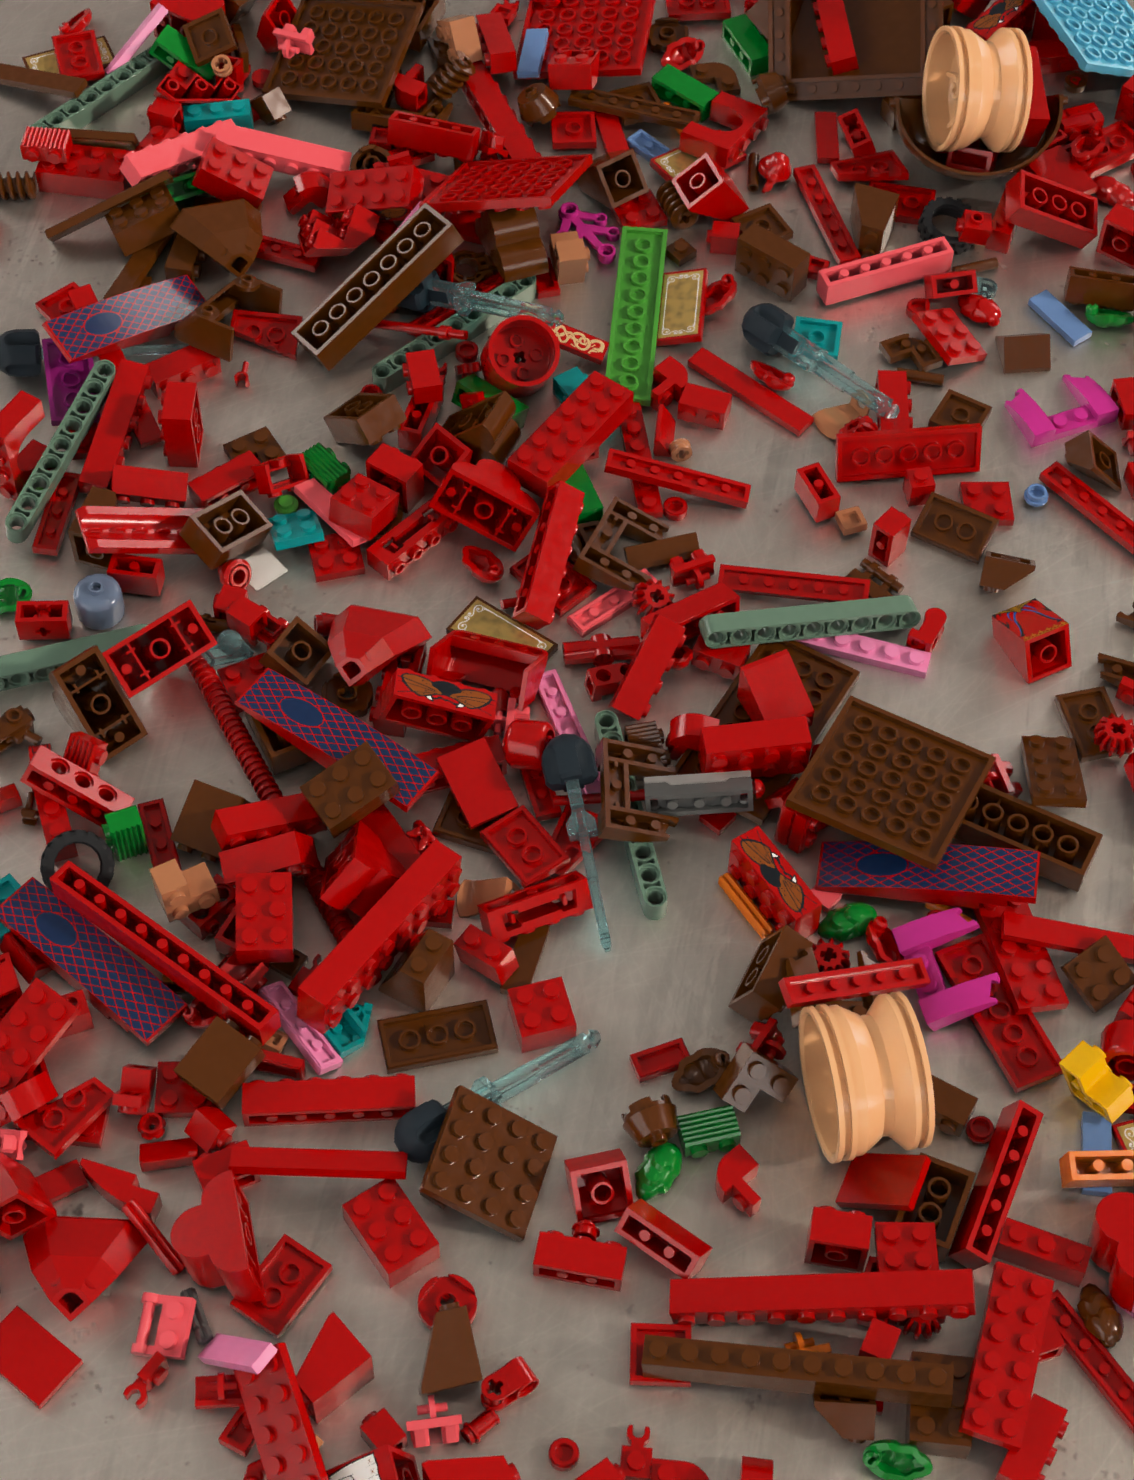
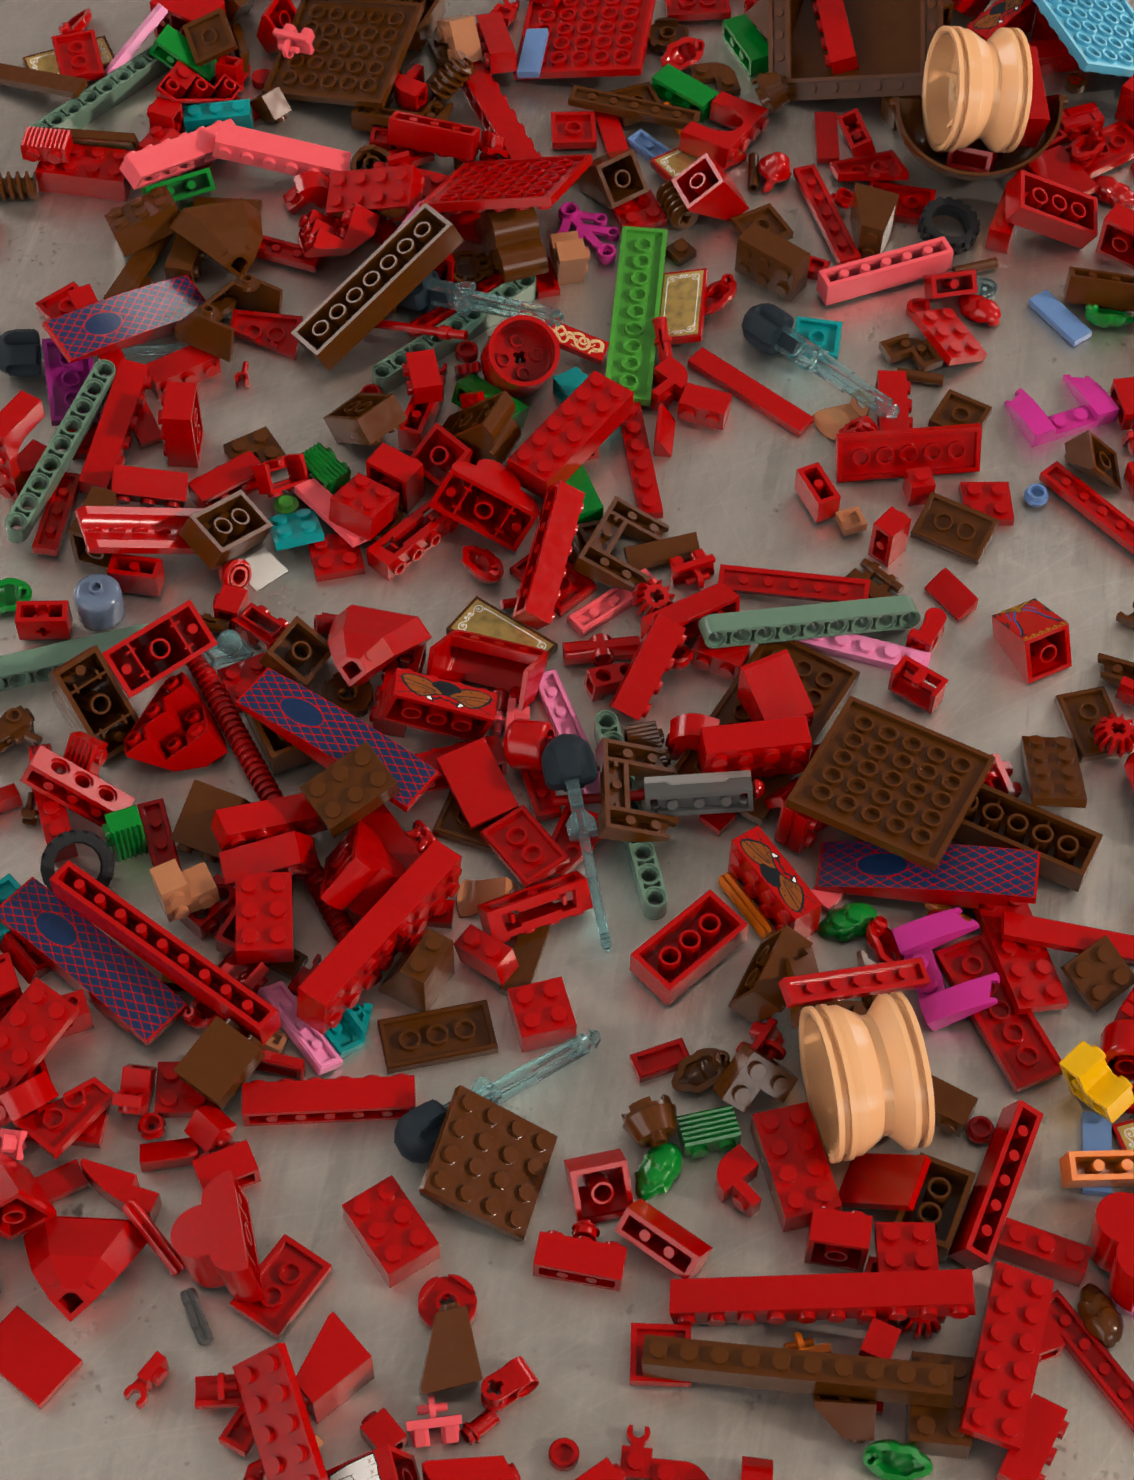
reddish brown tile [44,170,175,242] -> none
coral plate [130,1292,197,1360] -> none
red brick [191,137,274,209] -> none
bright pink tile [197,1333,277,1374] -> none
nougat bush [211,54,233,78] -> none
red brick [225,595,268,642] -> none
red tile [229,1146,408,1180] -> none
reddish brown cone [517,83,561,127] -> none
red slope [548,47,600,90] -> none
red plate [604,448,751,509] -> none
red tile [663,497,688,521] -> none
nougat bush [669,438,692,462] -> none
red brick [706,220,740,255] -> none
red arm [750,360,795,391] -> none
red gear [812,938,851,972] -> none
red brick [955,209,992,245] -> none
reddish brown slope [979,551,1036,593] -> none
reddish brown slope [995,333,1051,374] -> none
none -> red brick [123,672,228,772]
none -> red brick [629,890,749,1006]
none -> red pin [652,316,673,364]
none -> red brick [750,1102,842,1233]
none -> red plate [831,187,853,209]
none -> red window [888,655,949,714]
none -> red slope [924,567,978,622]

